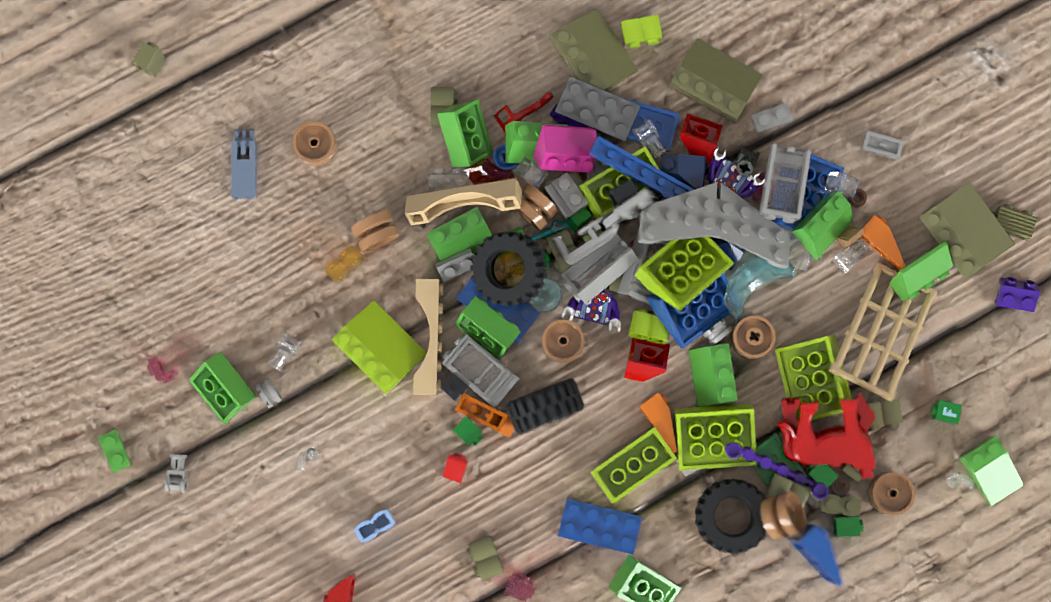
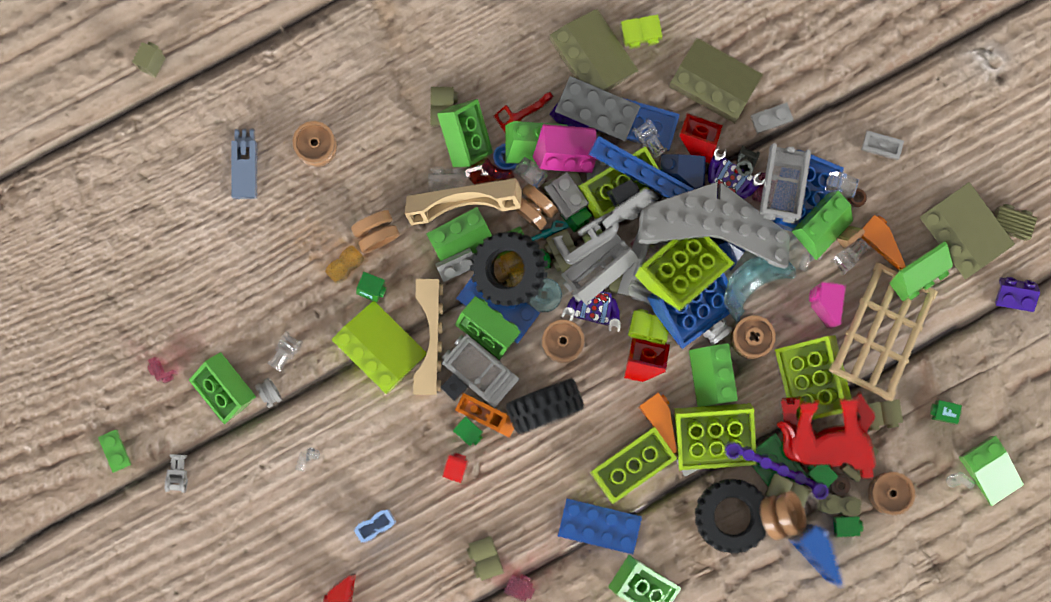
none -> green brick [356,272,387,303]
none -> dark pink slope [808,282,846,329]

